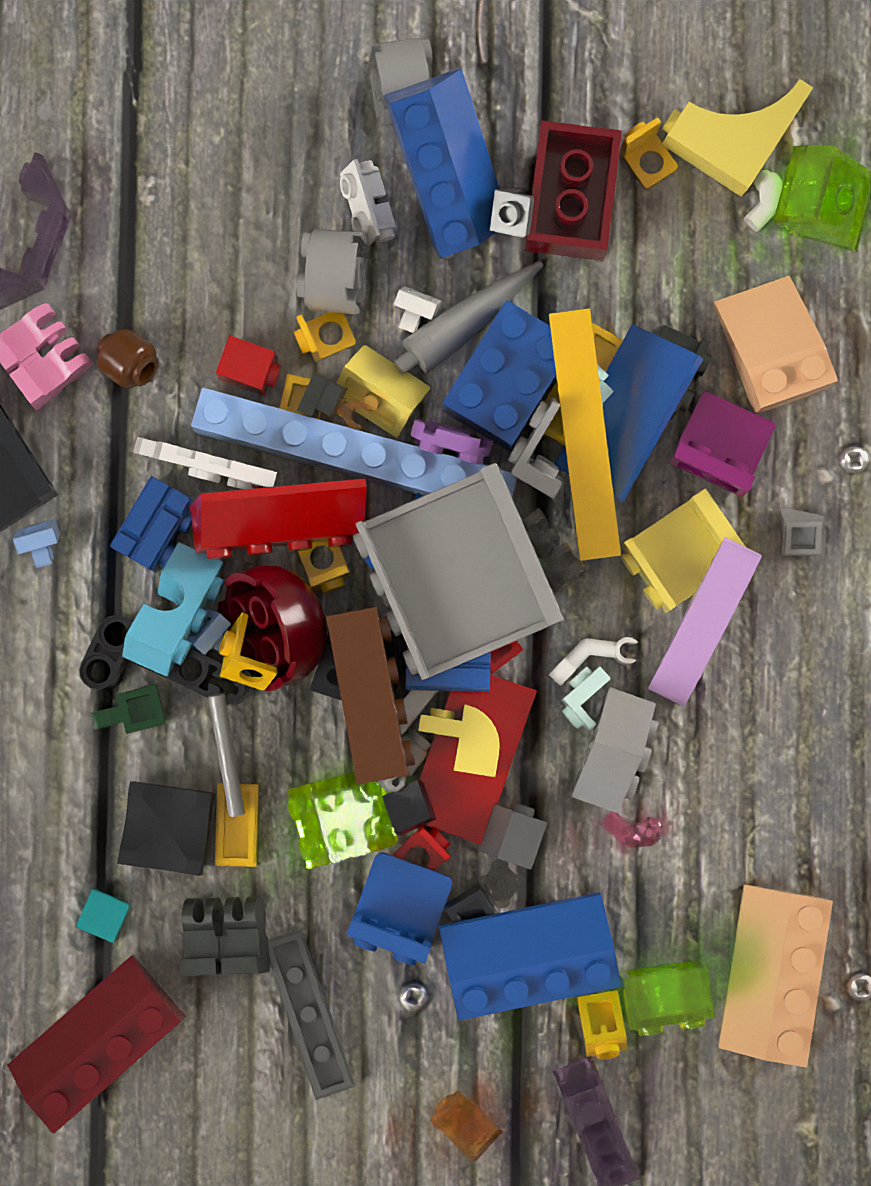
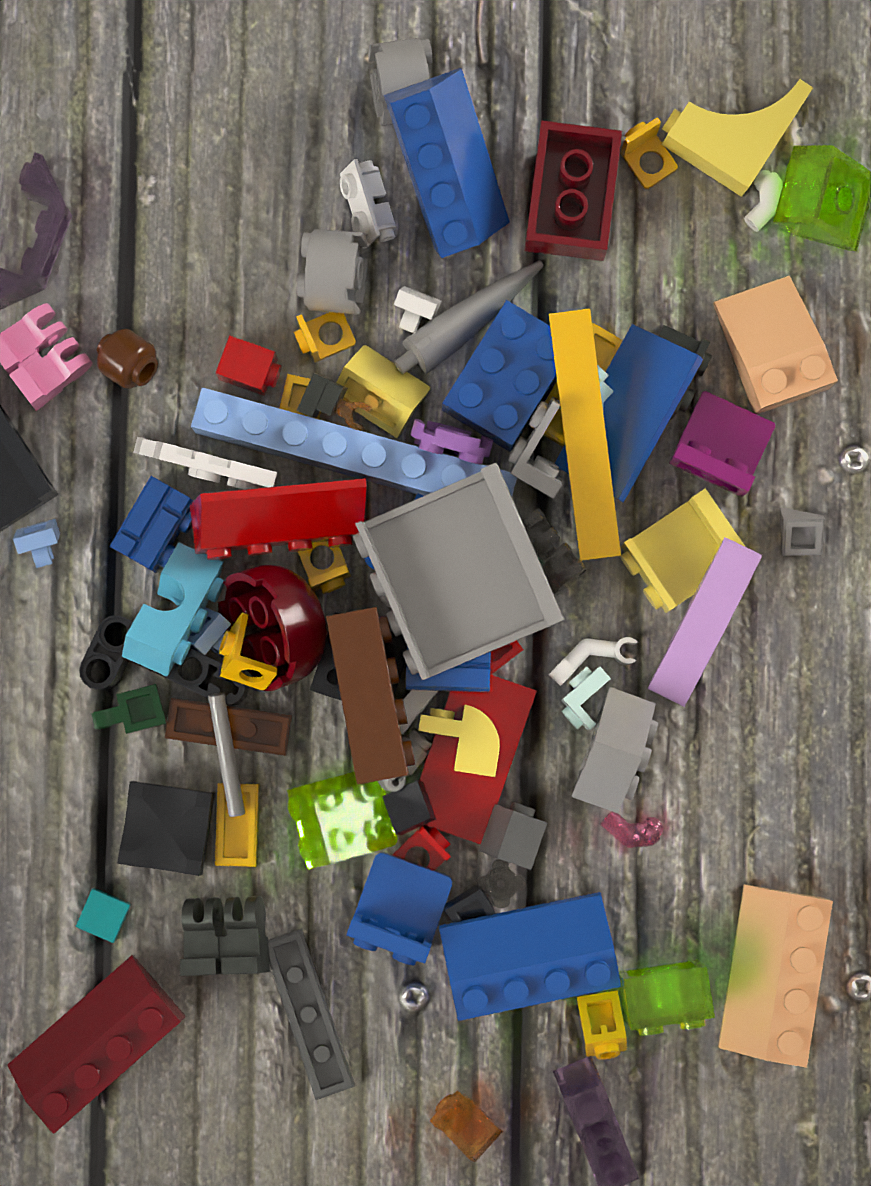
bracket [490,187,534,237] -> none
none -> reddish brown tile [165,698,293,756]

